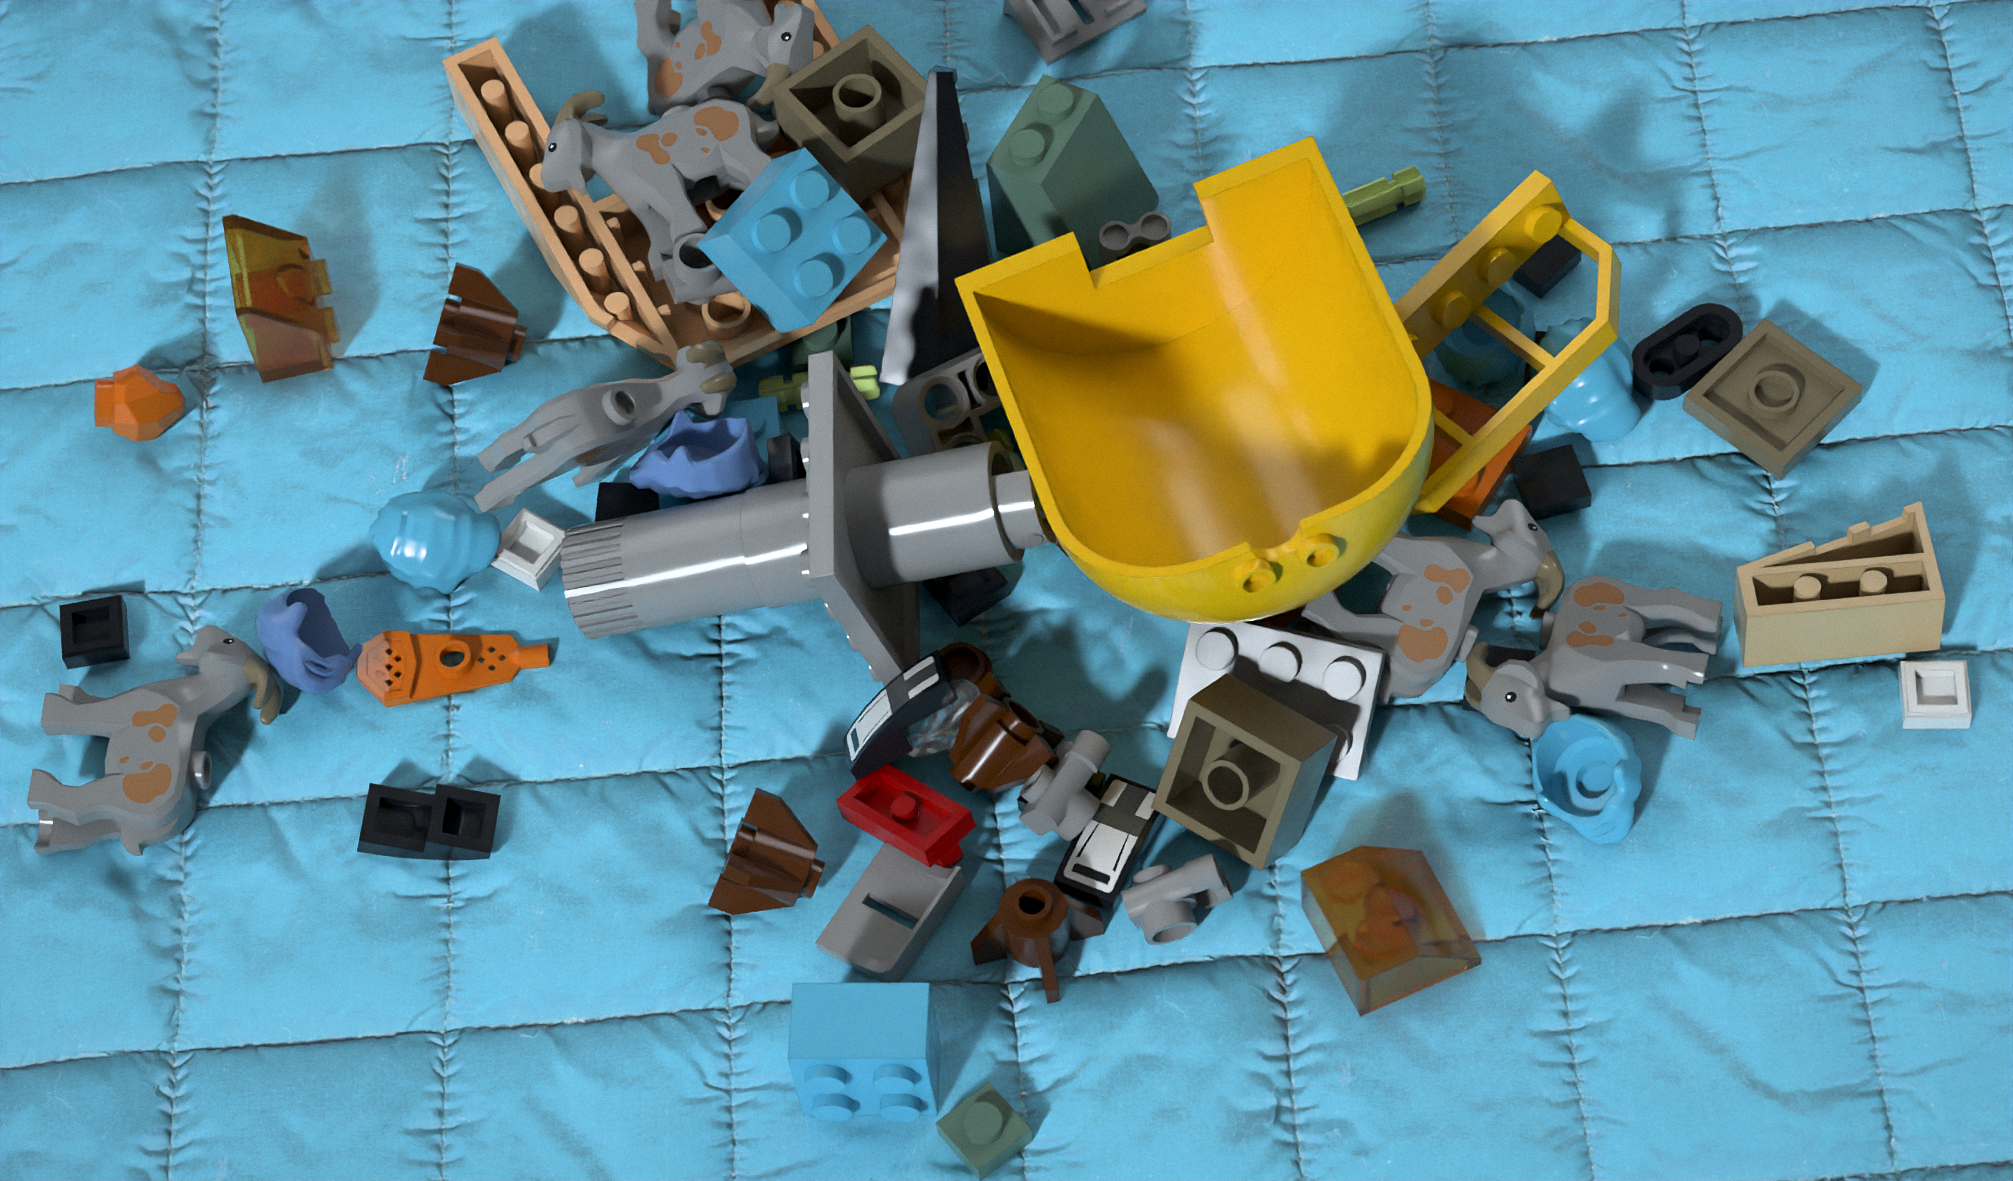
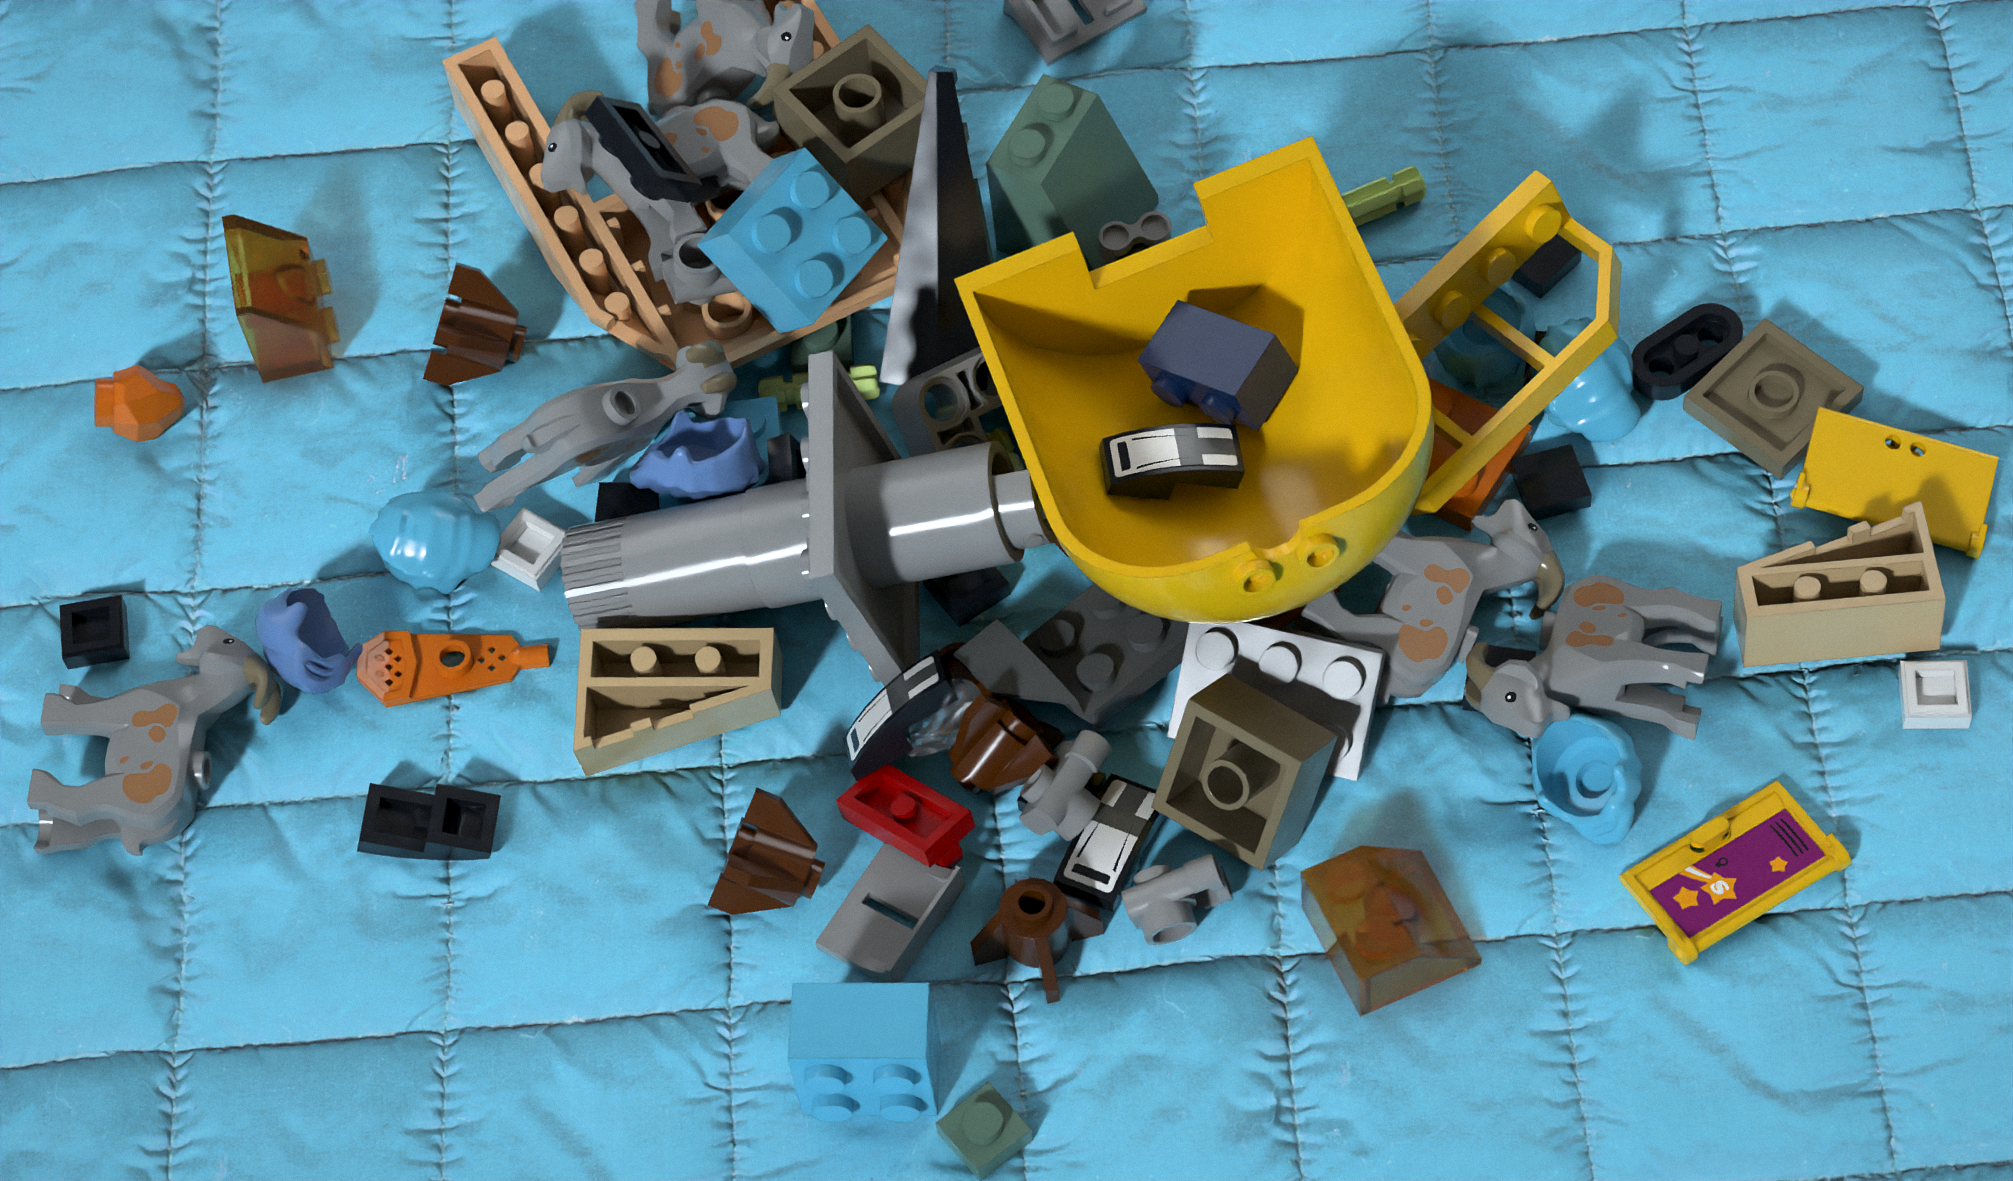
none -> tan wedge [573,628,783,776]
none -> black plate [584,95,702,203]
none -> dark grey piece [952,583,1189,729]
none -> slope [1099,423,1245,501]
none -> dark blue piece [1137,300,1299,431]
none -> door [1618,780,1852,965]
none -> yellow door [1790,406,1999,559]

